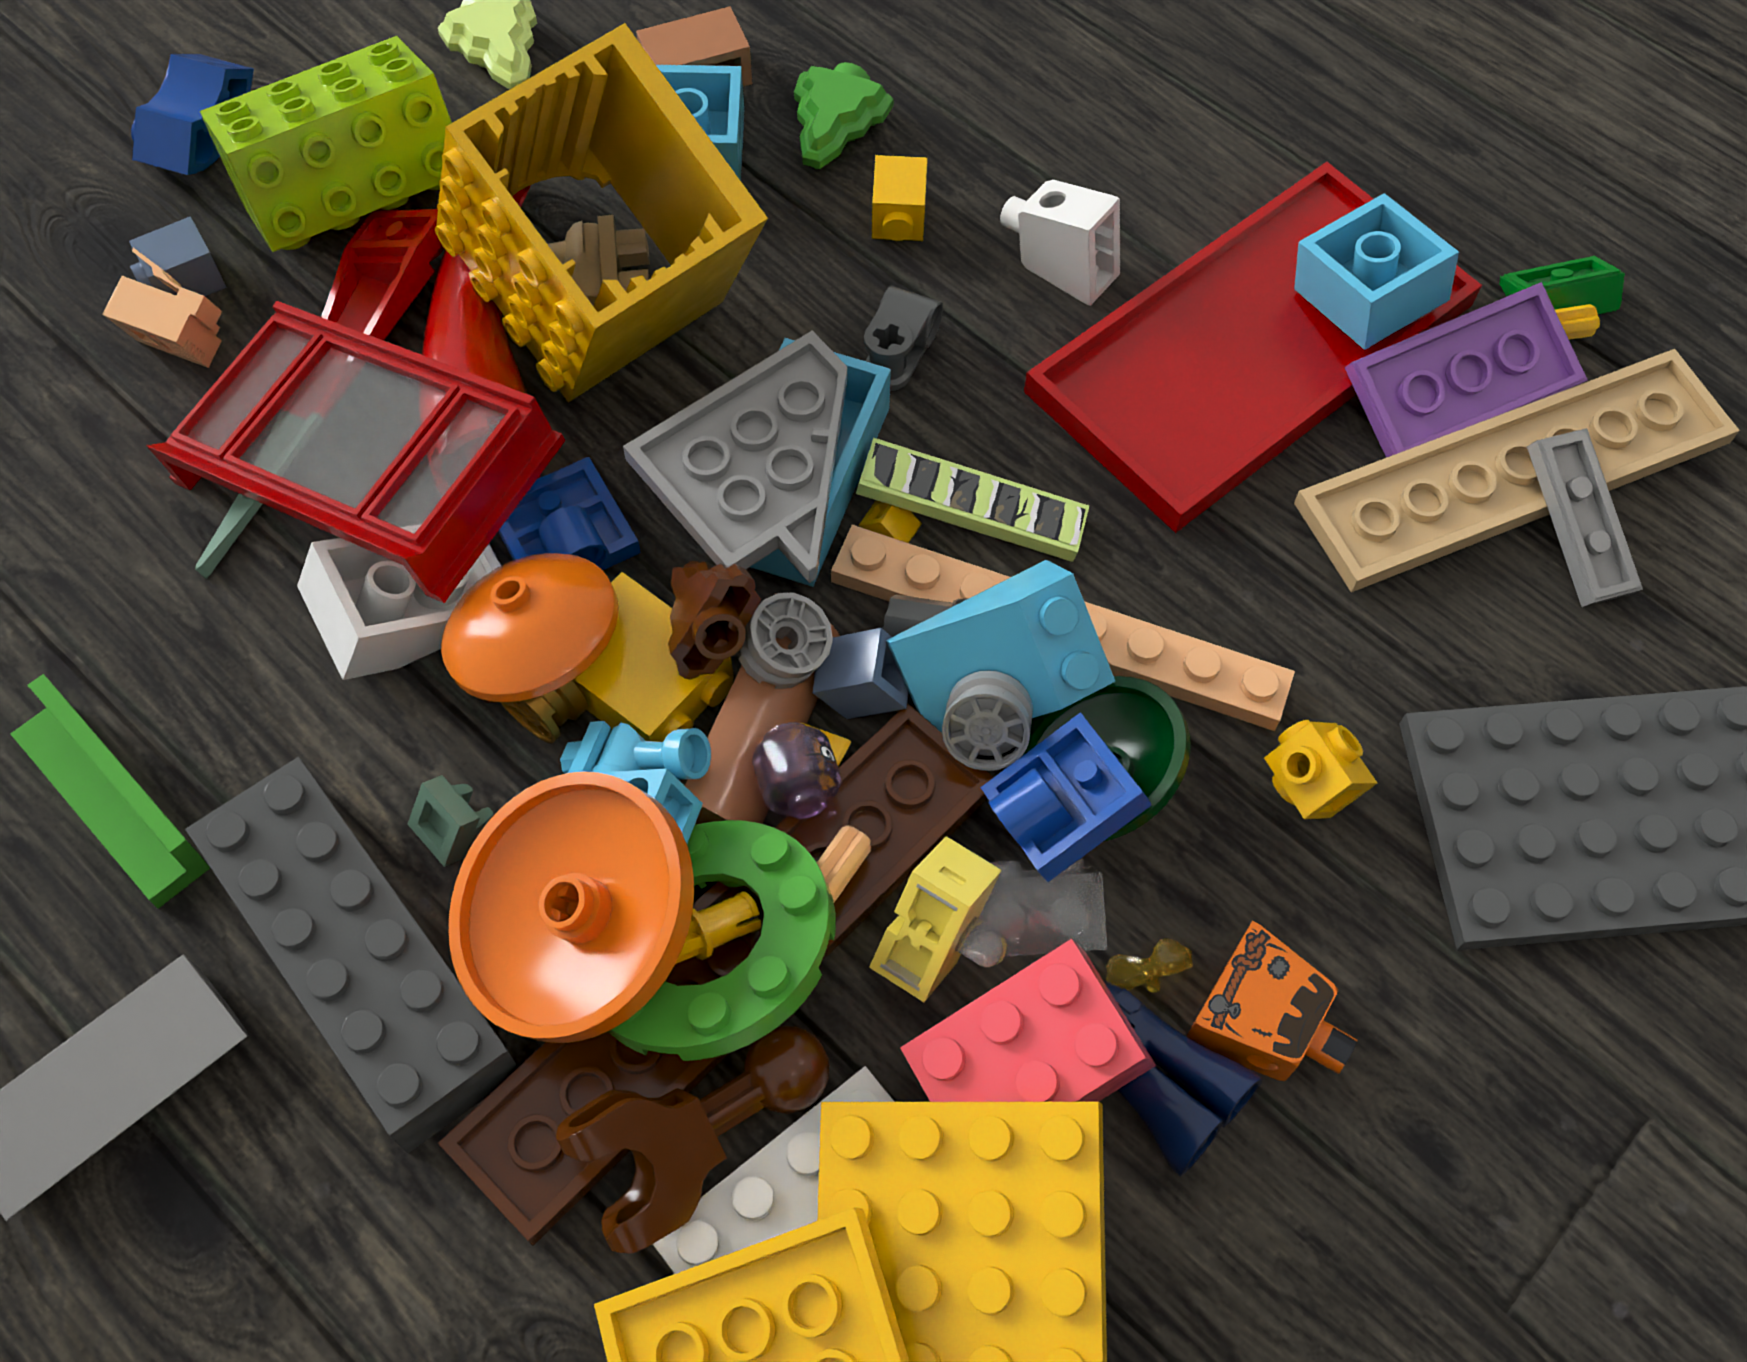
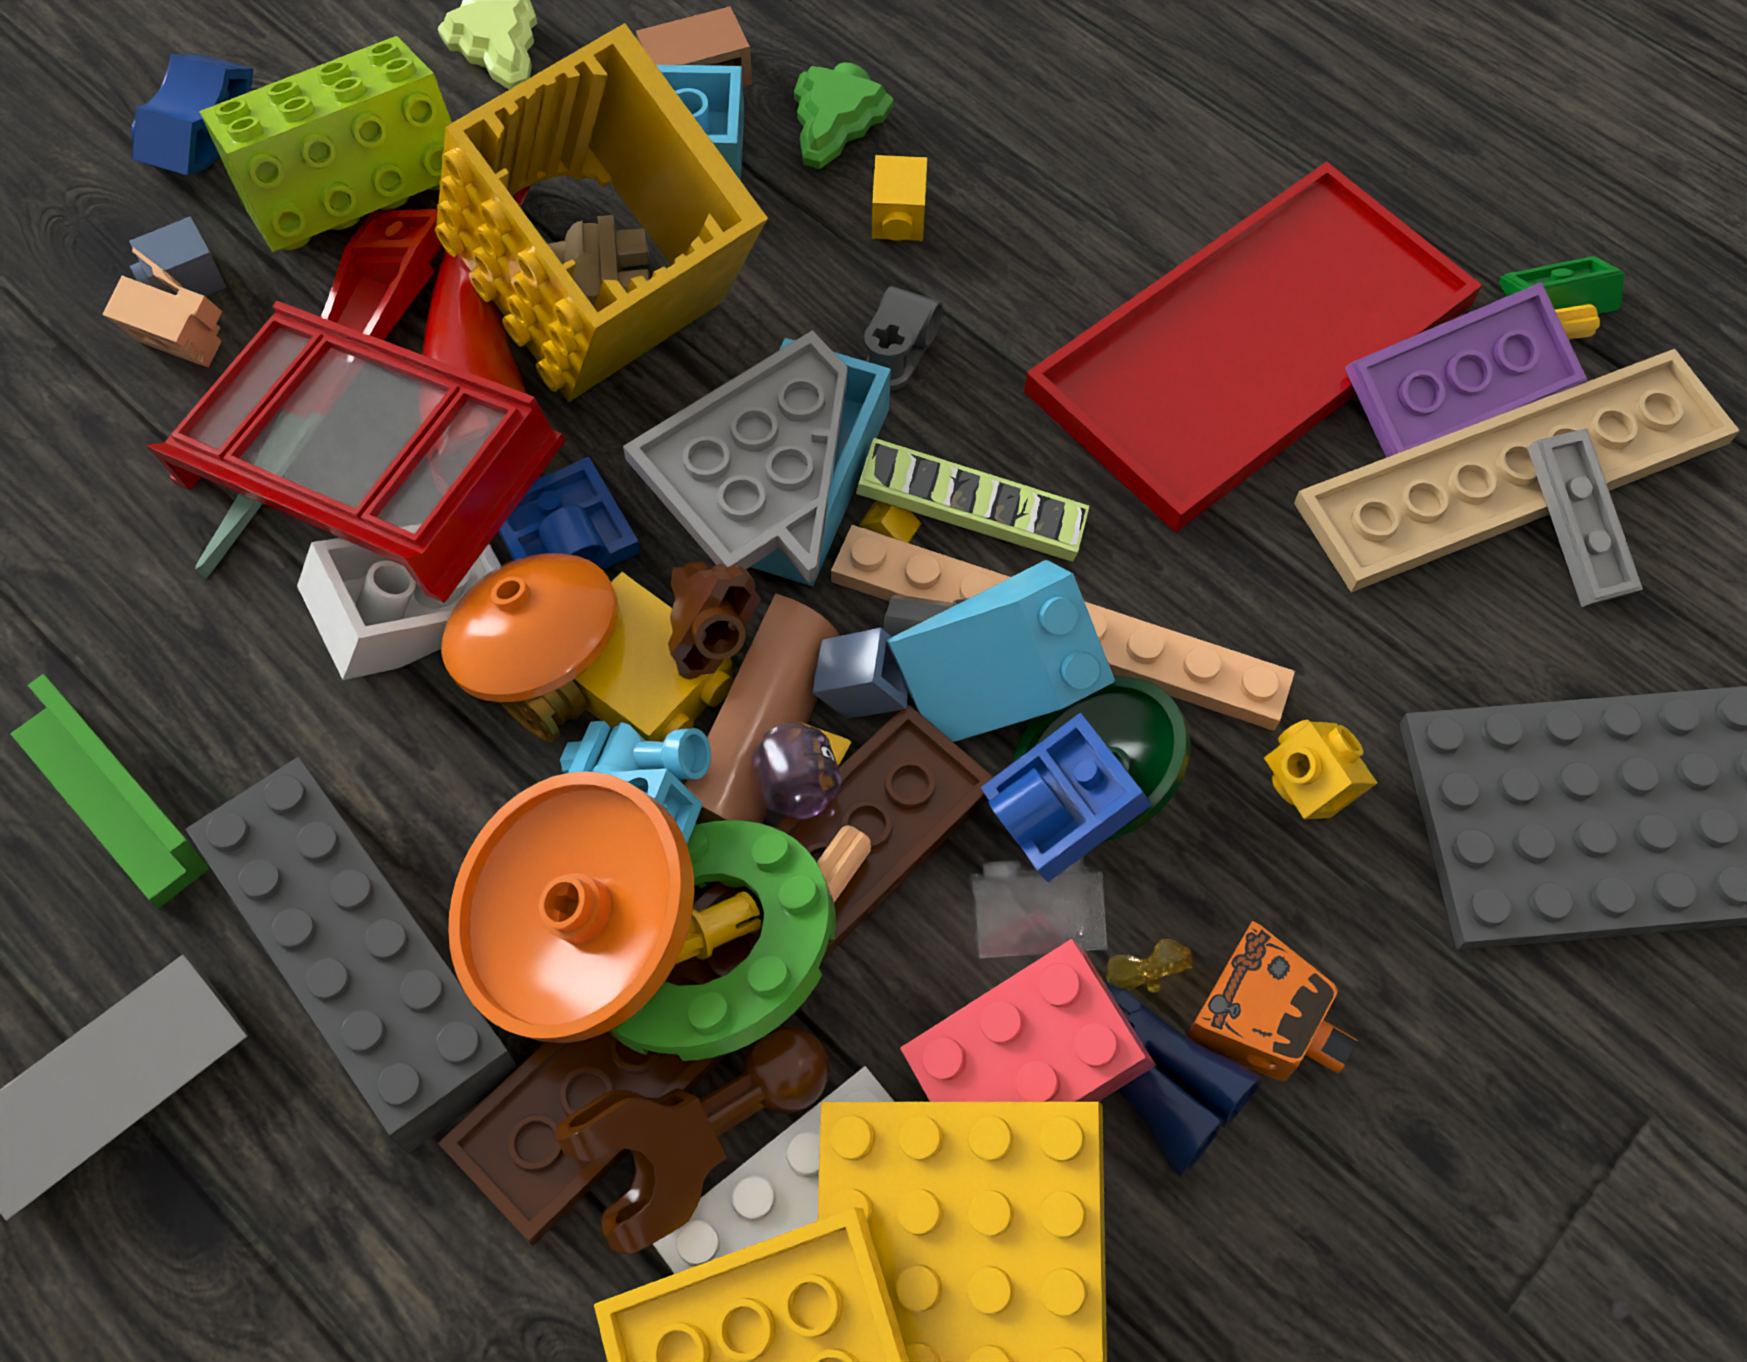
sand green tile [407,775,493,867] -> none
light grey wheel [739,593,833,689] -> none
light yellow piece [869,836,1008,1002] -> none
light grey wheel [942,671,1033,771] -> none
white torso [1000,180,1120,306] -> none
medium azure brick [1294,193,1459,350] -> none

